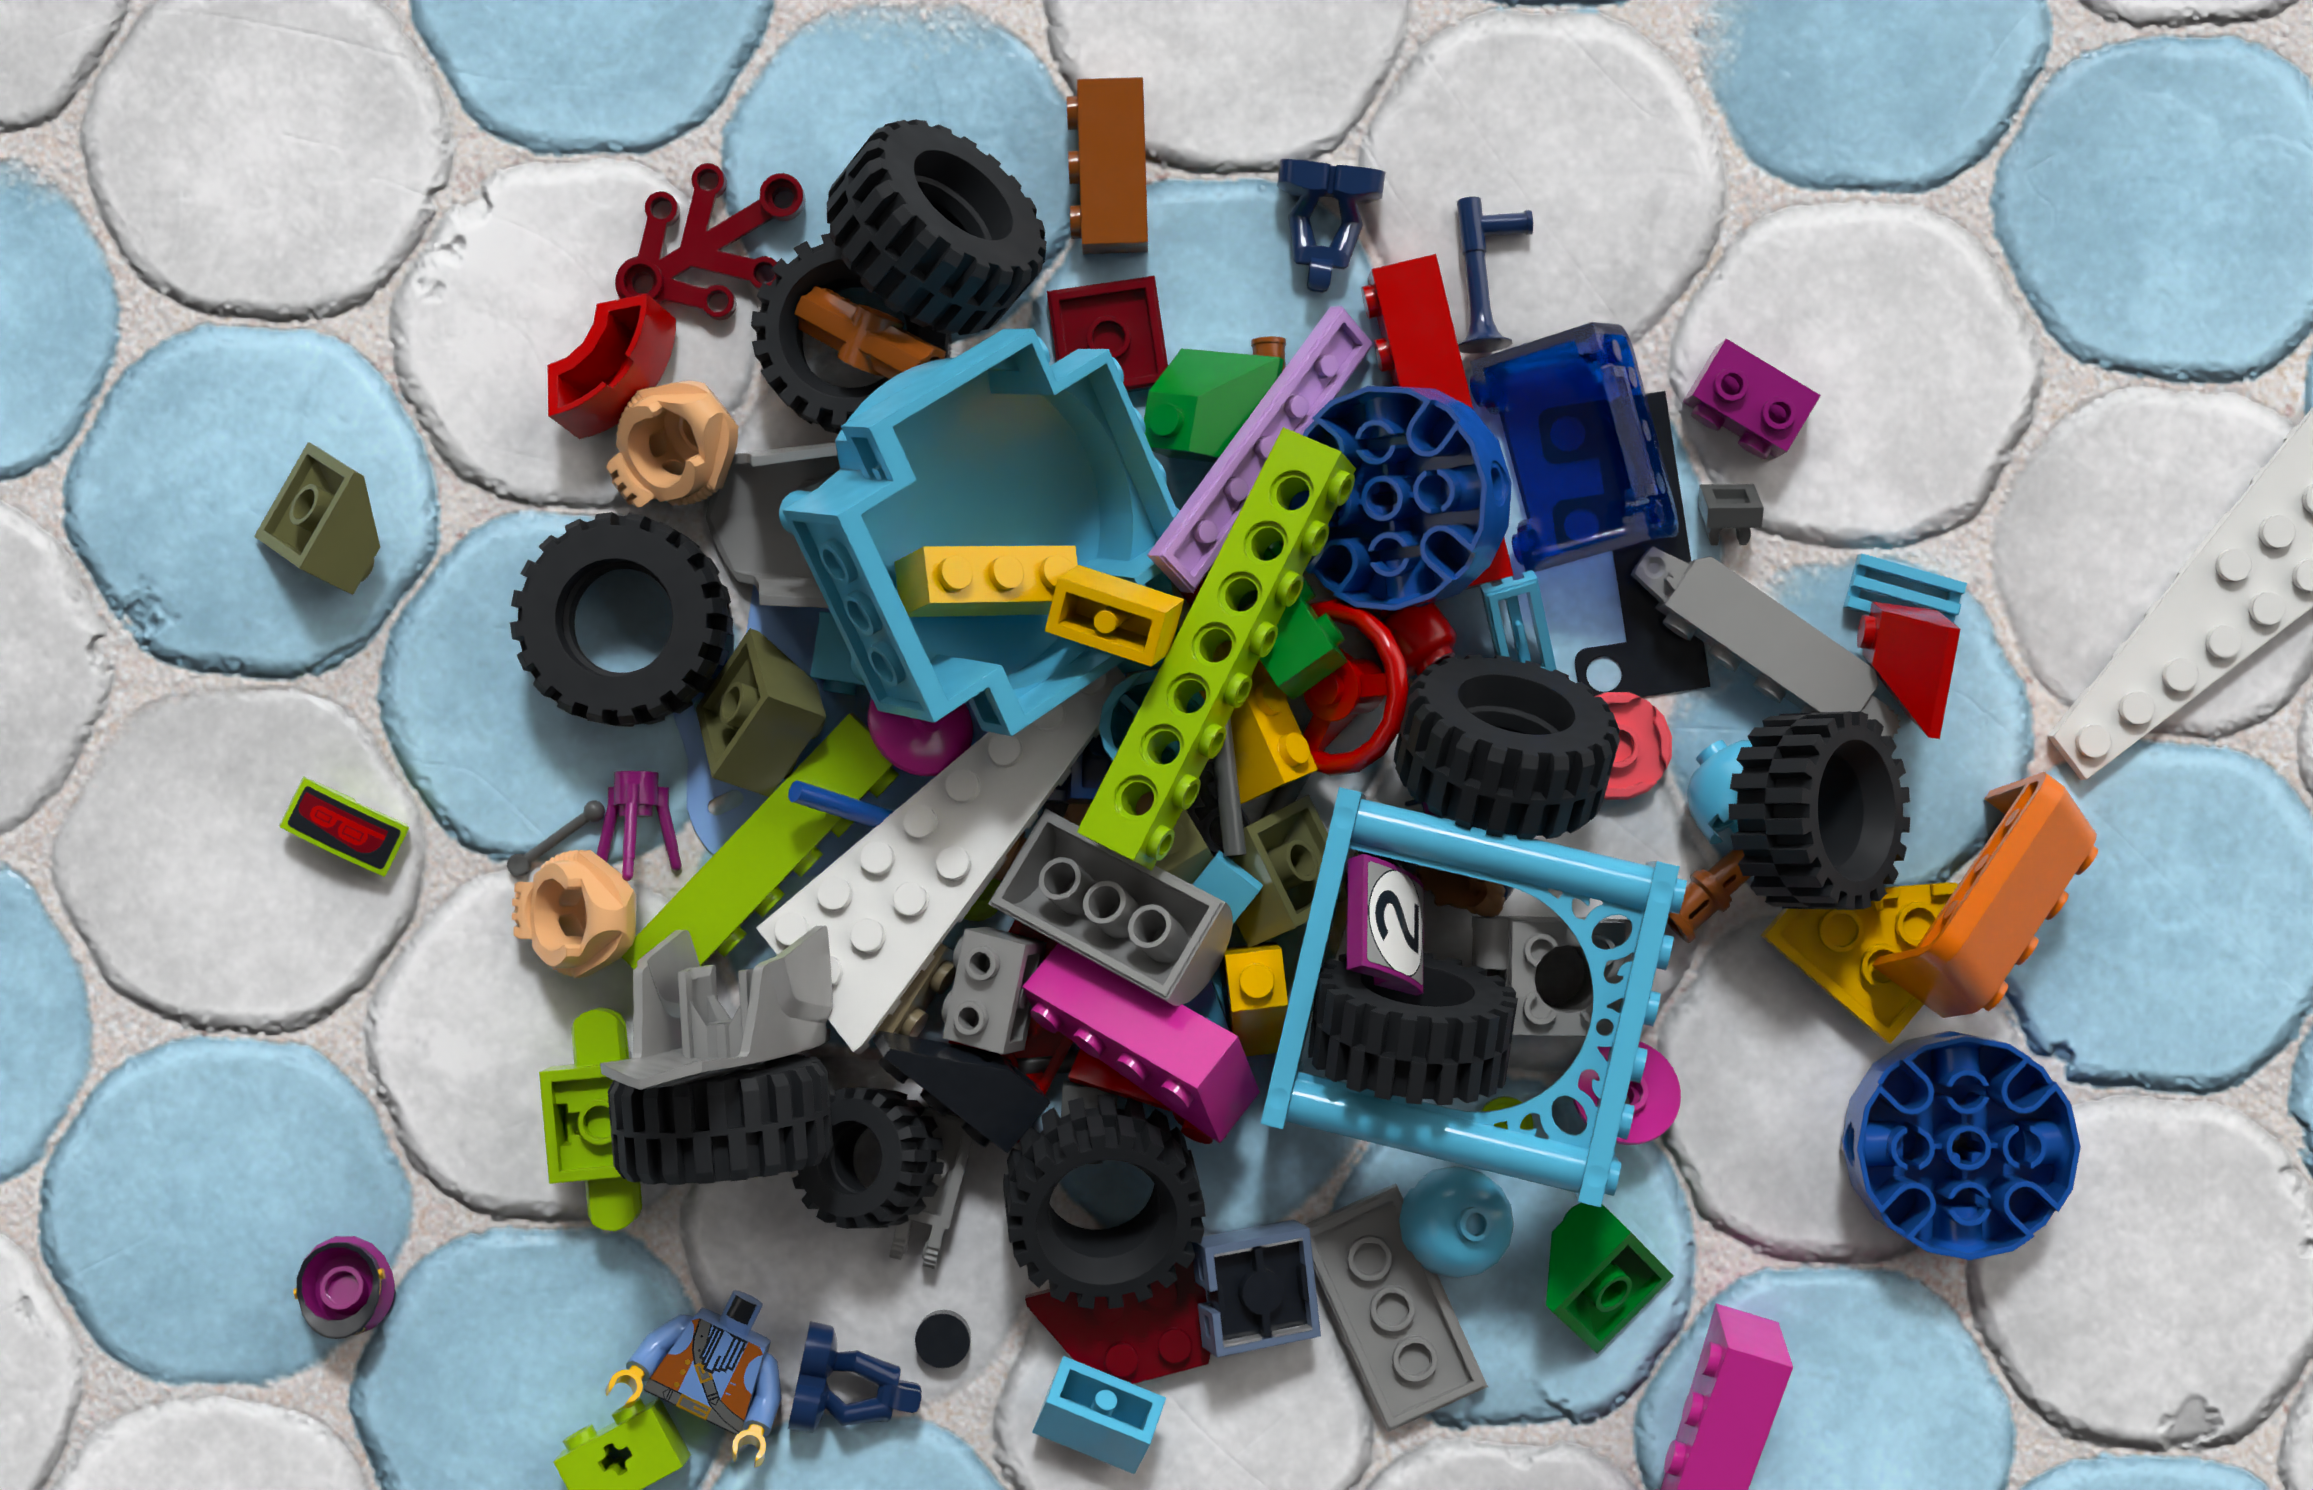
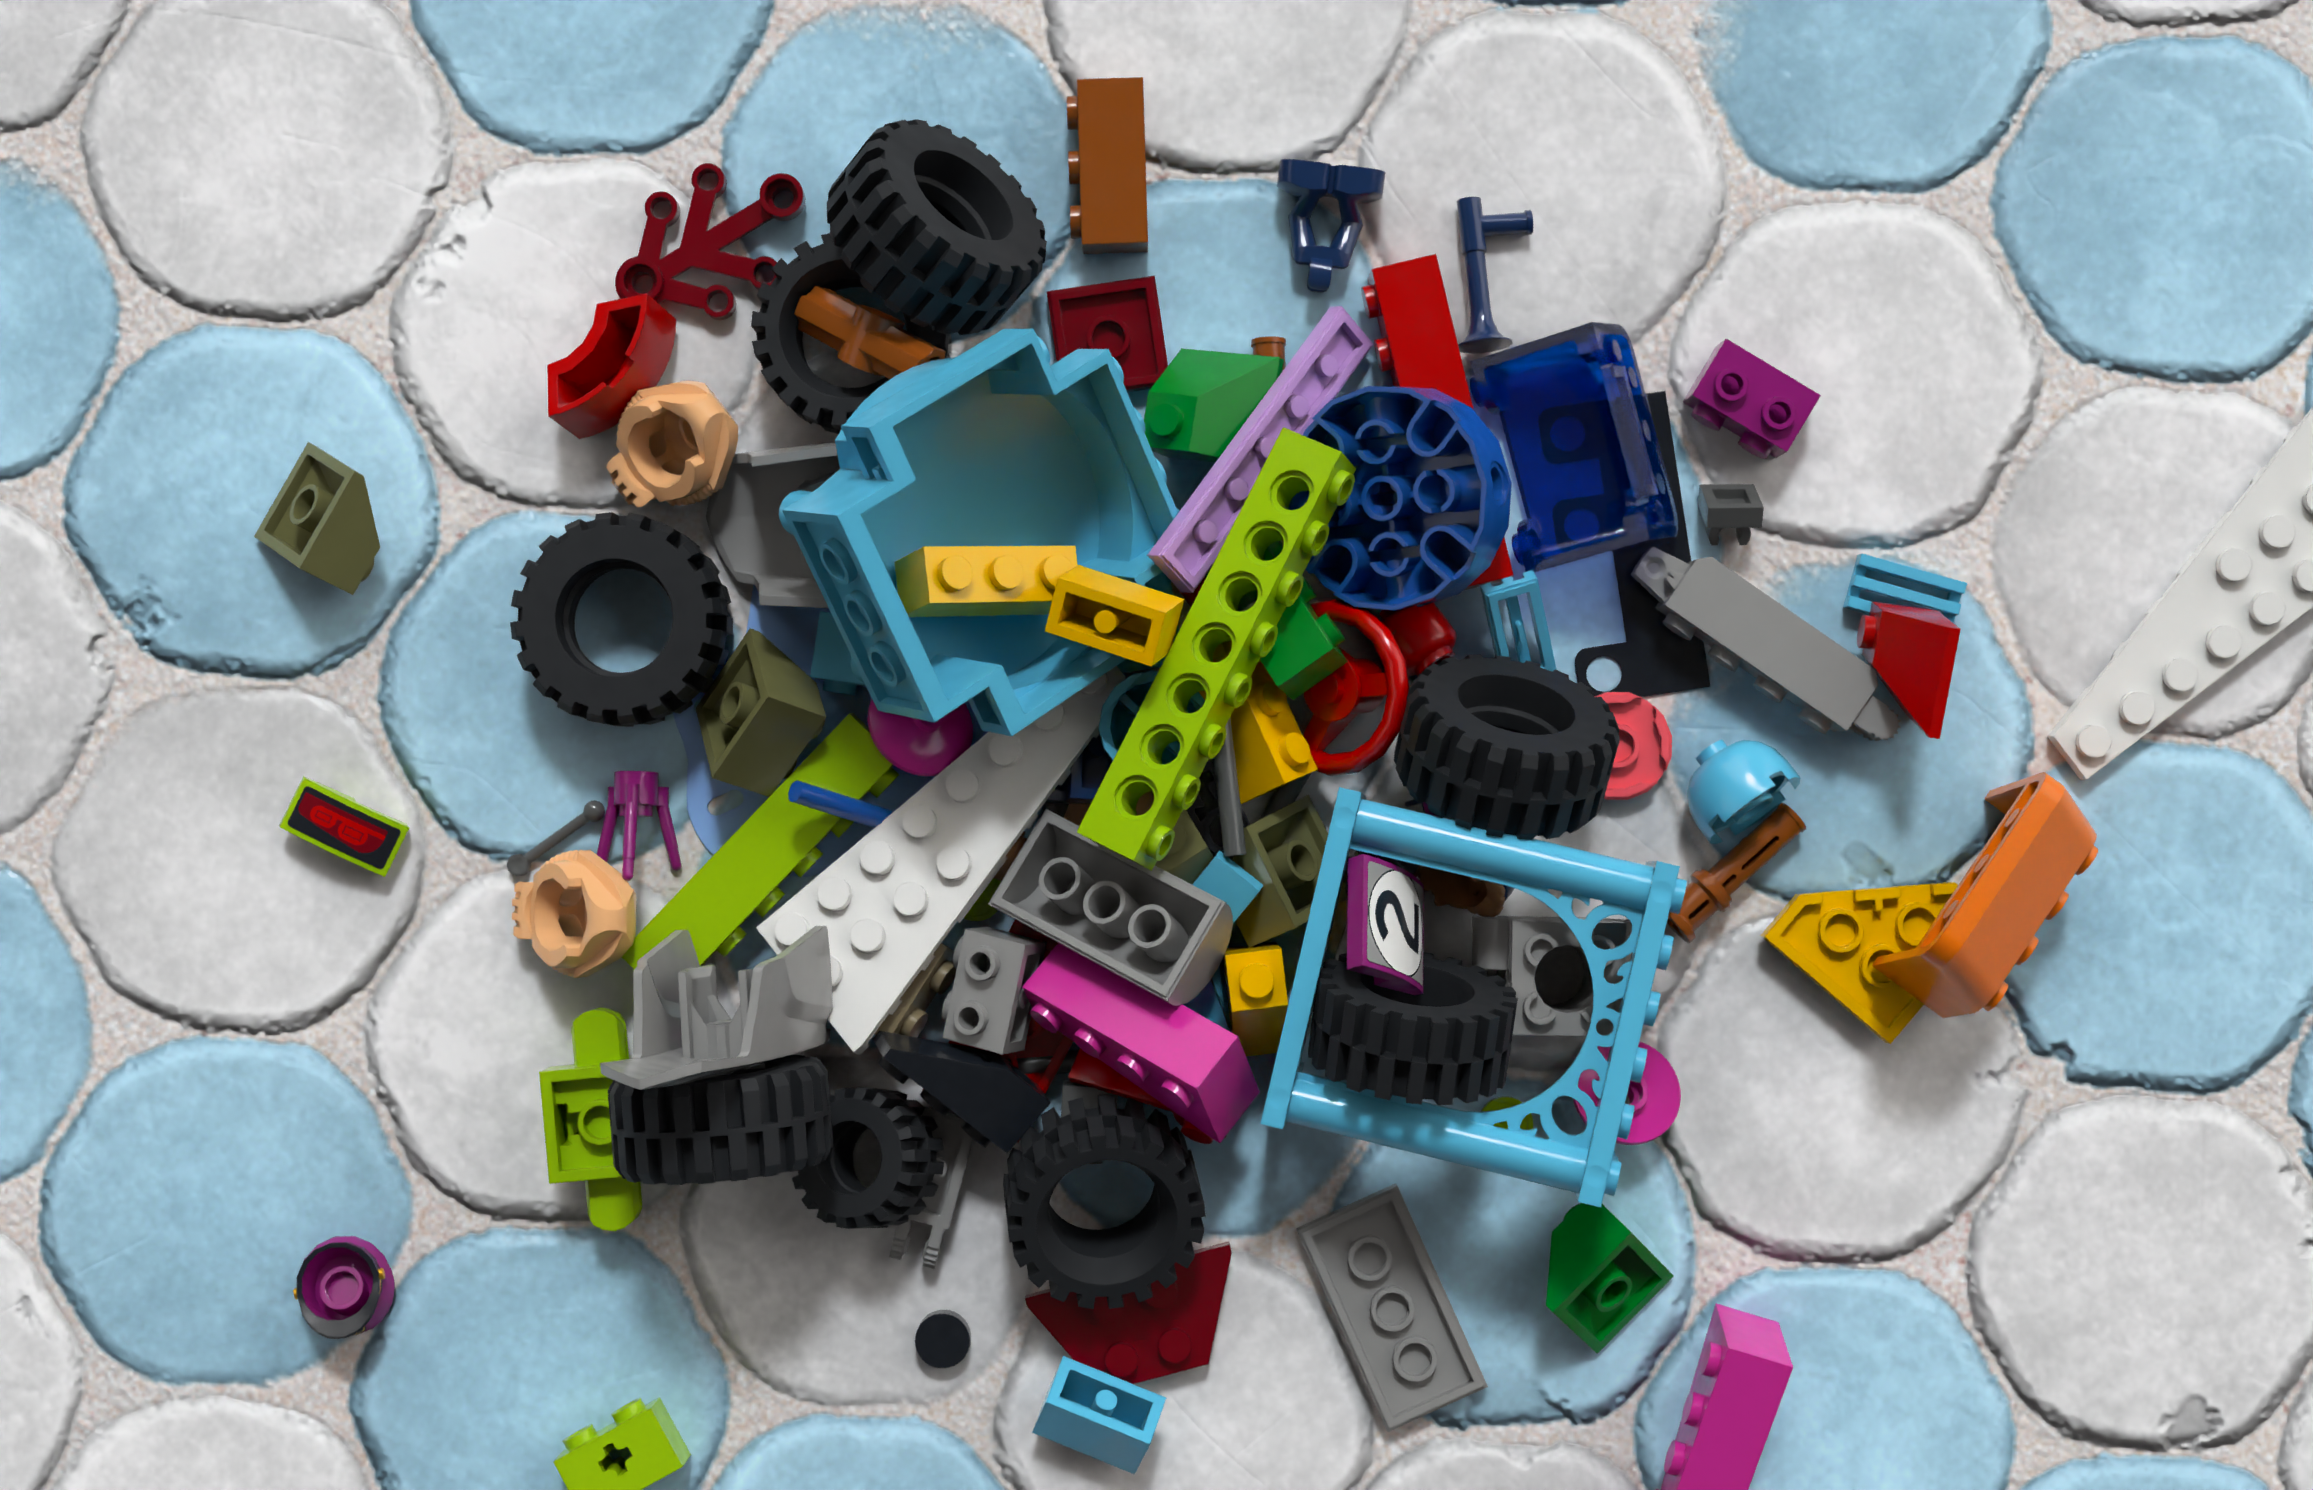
torso [605,1290,782,1468] -> none
dark blue piece [788,1321,922,1433] -> none
piece [1192,1219,1321,1357] -> none
medium azure cylinder [1399,1166,1514,1278] -> none
black tyre [1729,711,1910,910] -> none
blue brick [1842,1031,2081,1260] -> none

